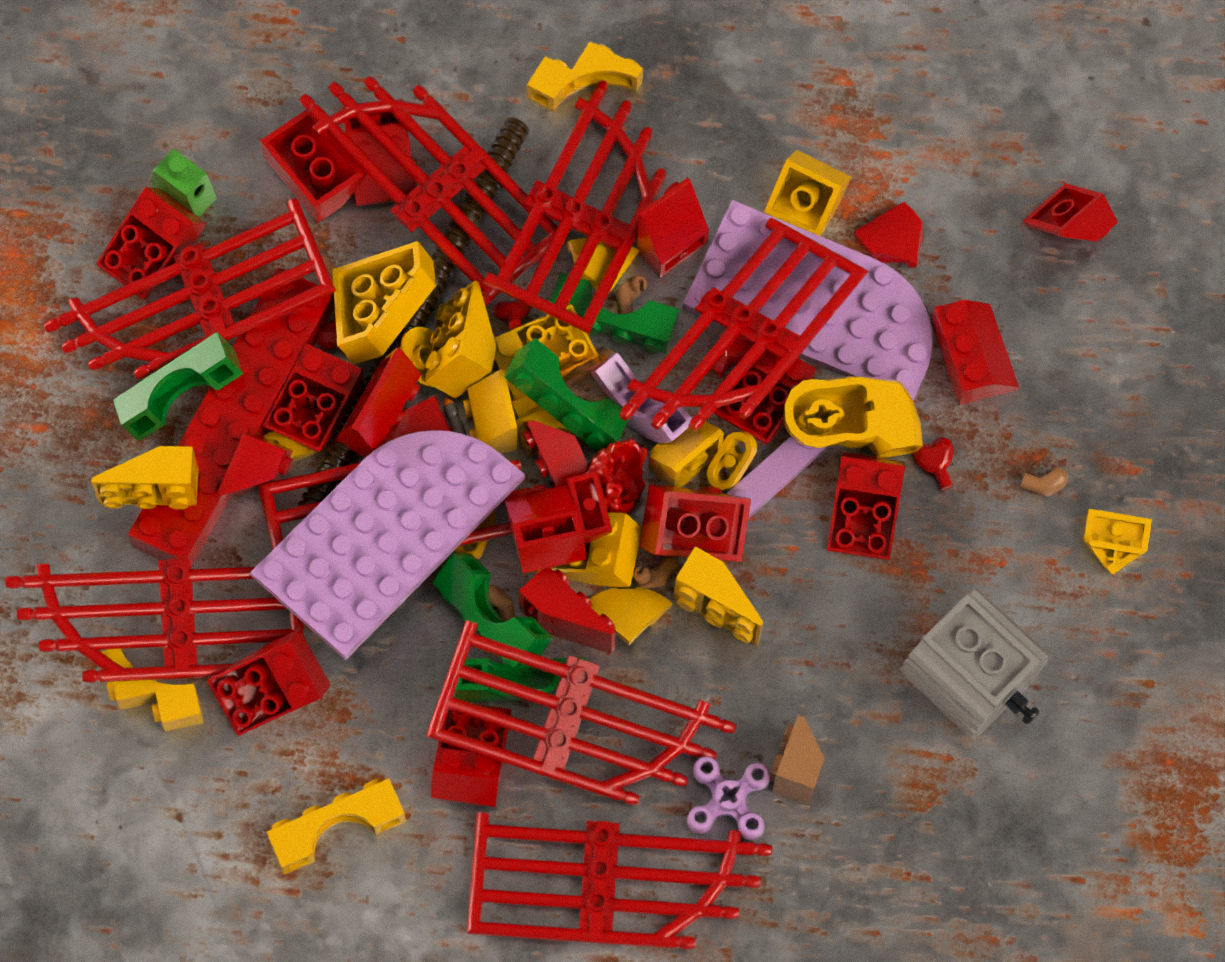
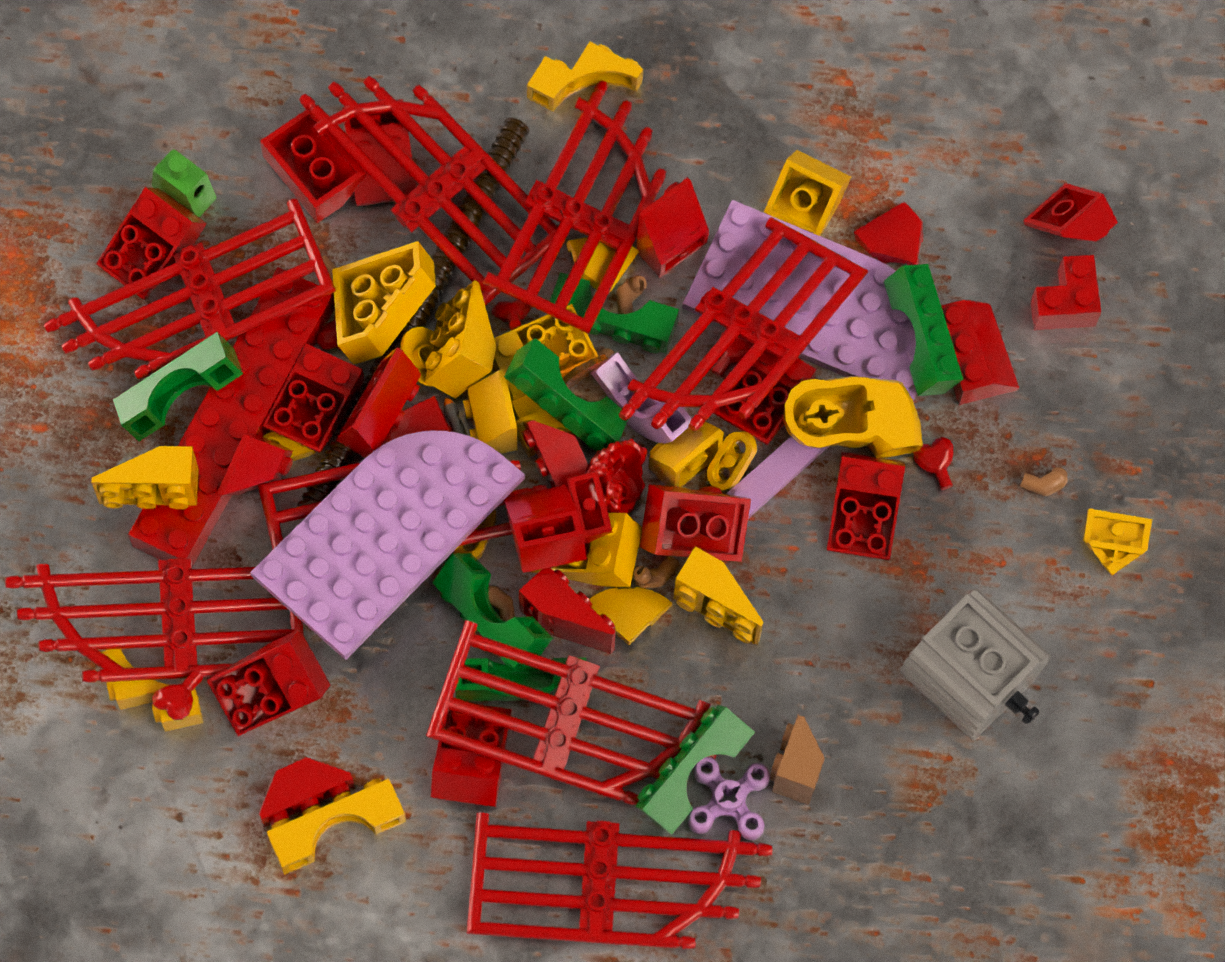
none -> red rock [152,670,203,720]
none -> red slope [259,757,355,827]
none -> arch [635,705,755,835]
none -> green arch [883,264,963,396]
none -> red brick [1030,255,1101,330]

